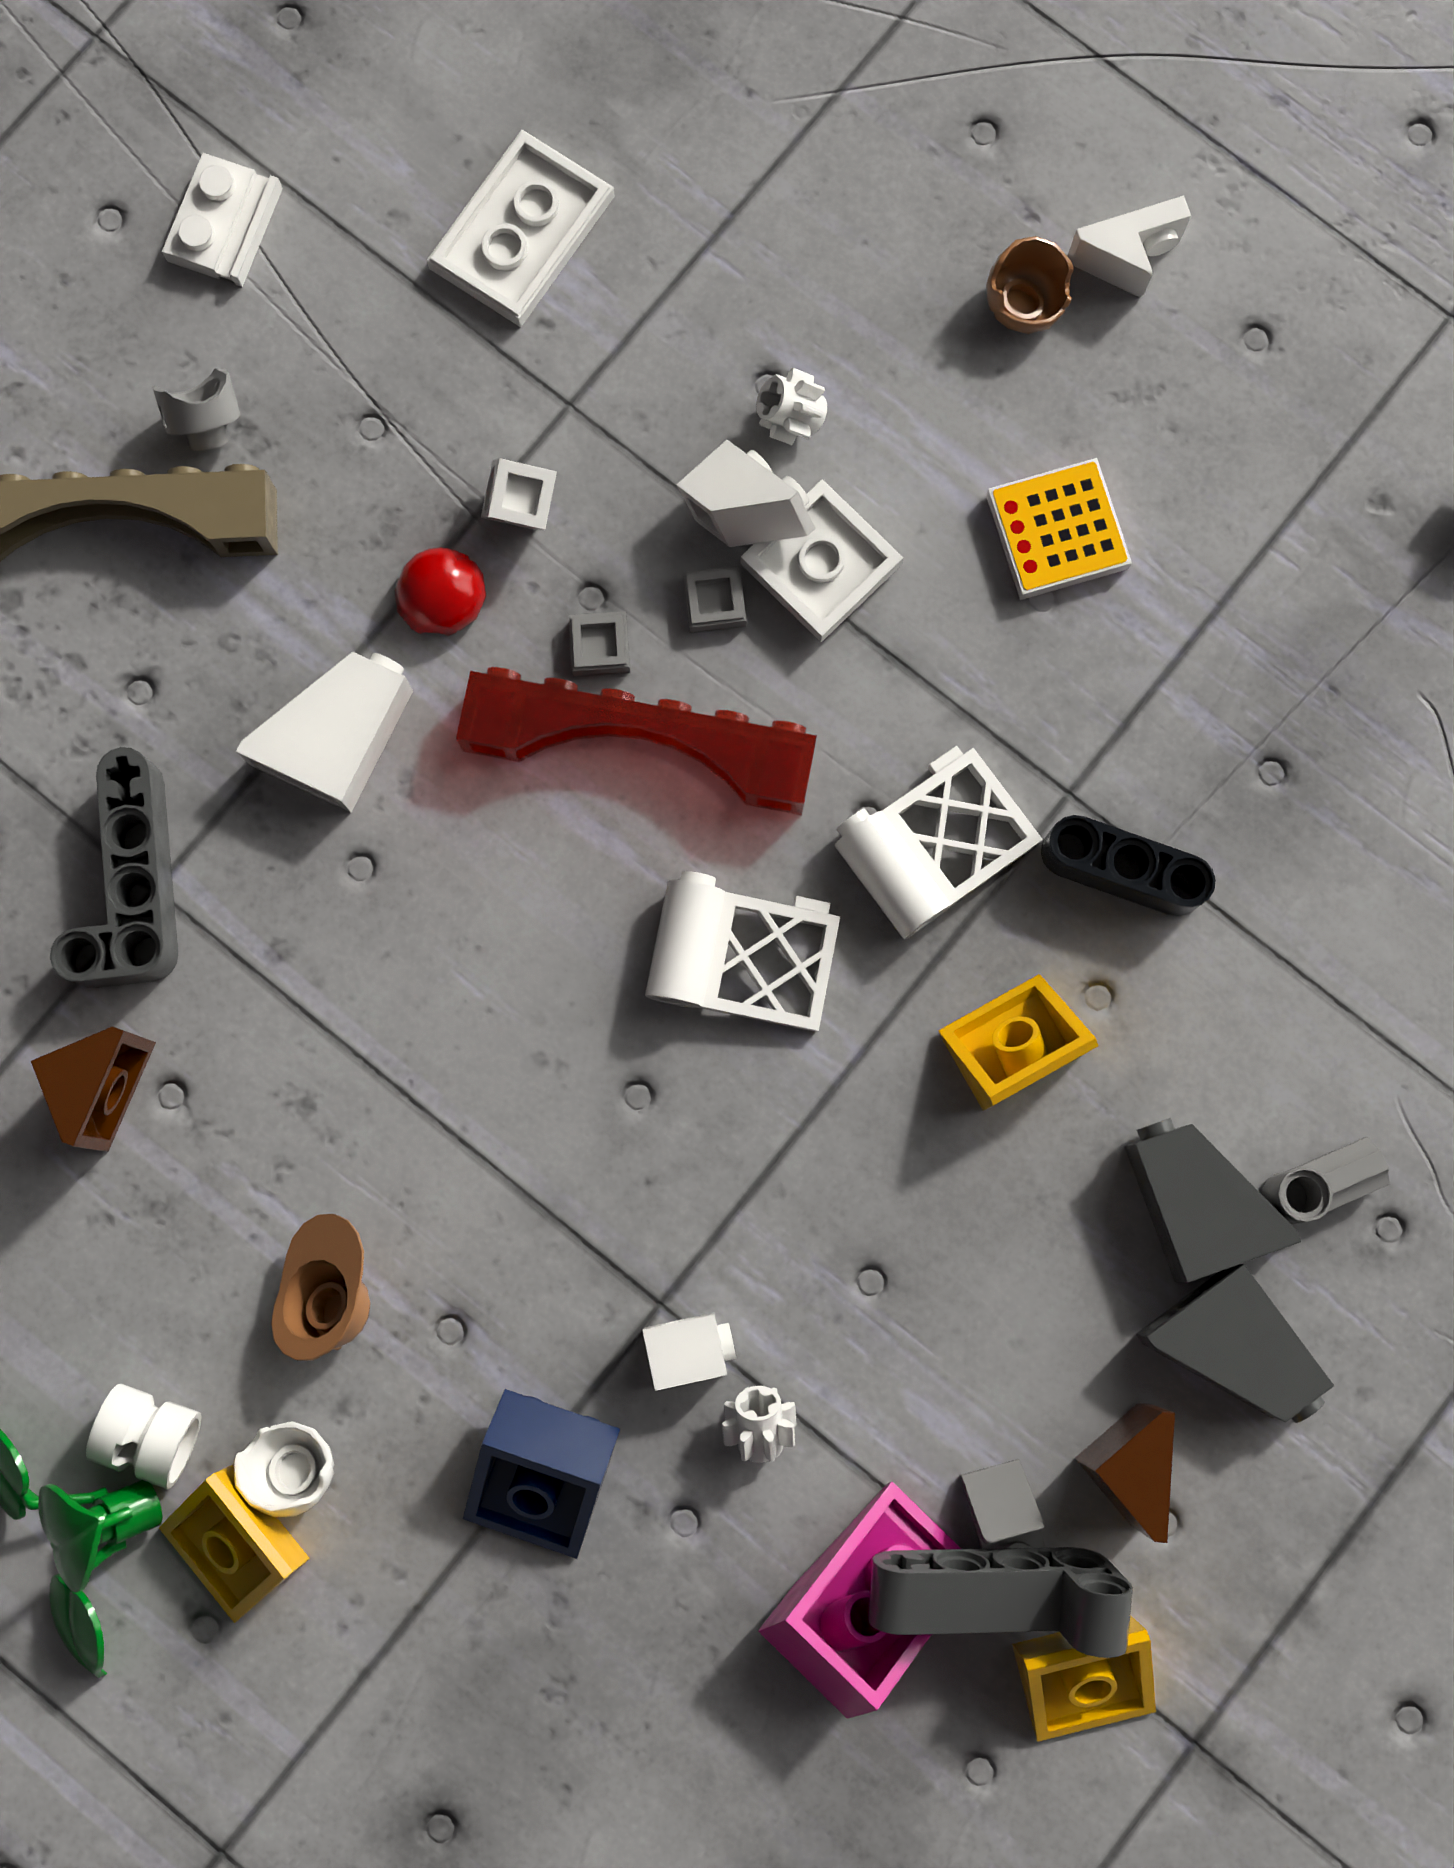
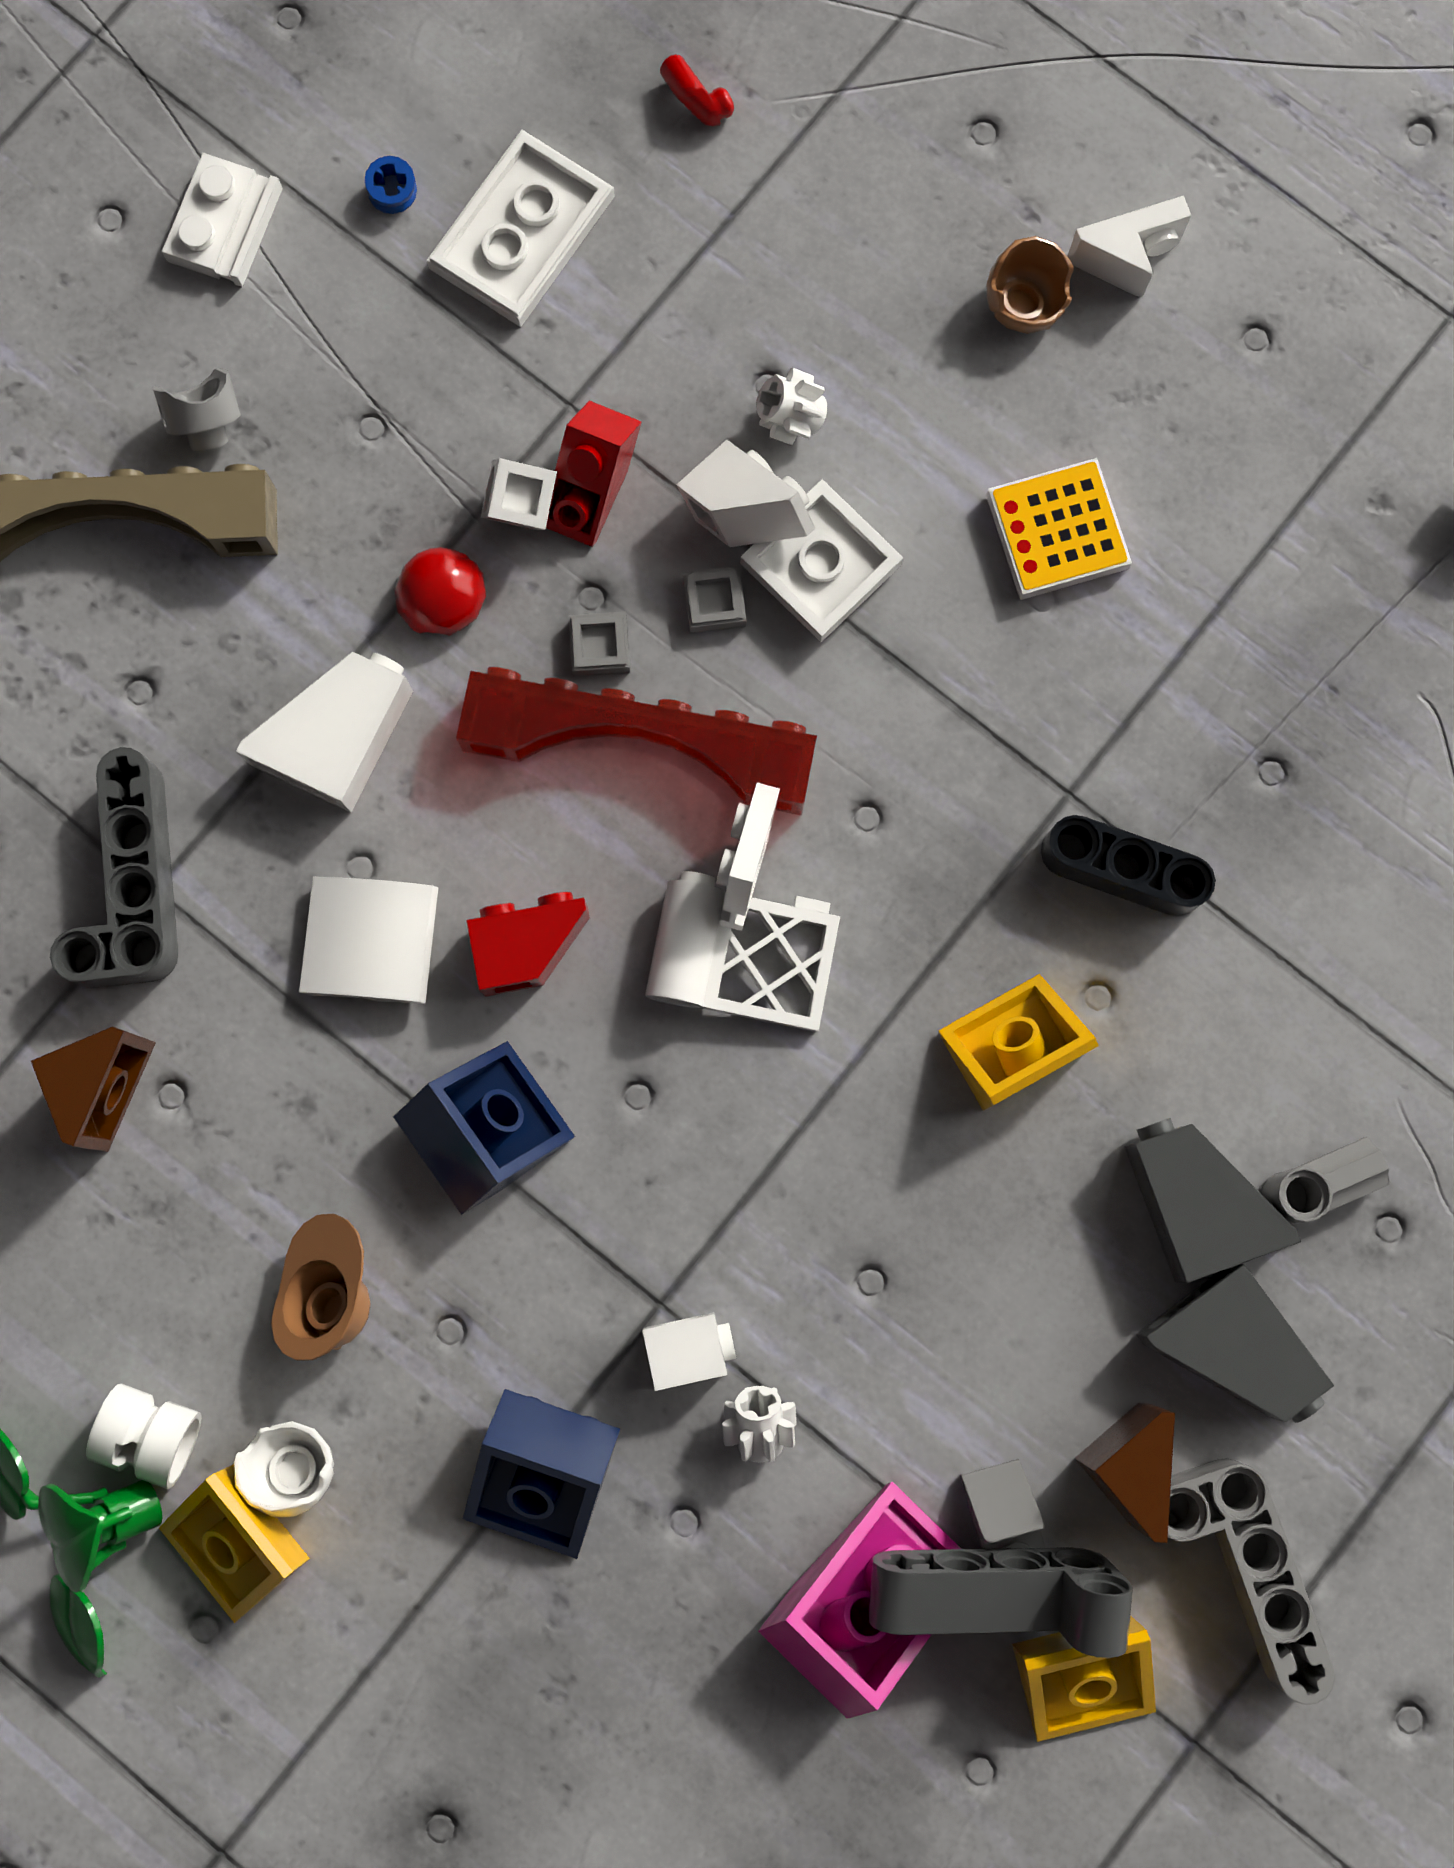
white piece [835,746,1043,940] -> none
none -> white slope [299,876,438,1004]
none -> blue bush [365,156,417,214]
none -> dark blue slope [393,1041,575,1215]
none -> red slope [466,892,590,997]
none -> red slope [546,400,642,547]
none -> red arm [660,55,734,127]
none -> white plate [716,783,780,931]
none -> light grey beam [1168,1458,1335,1705]

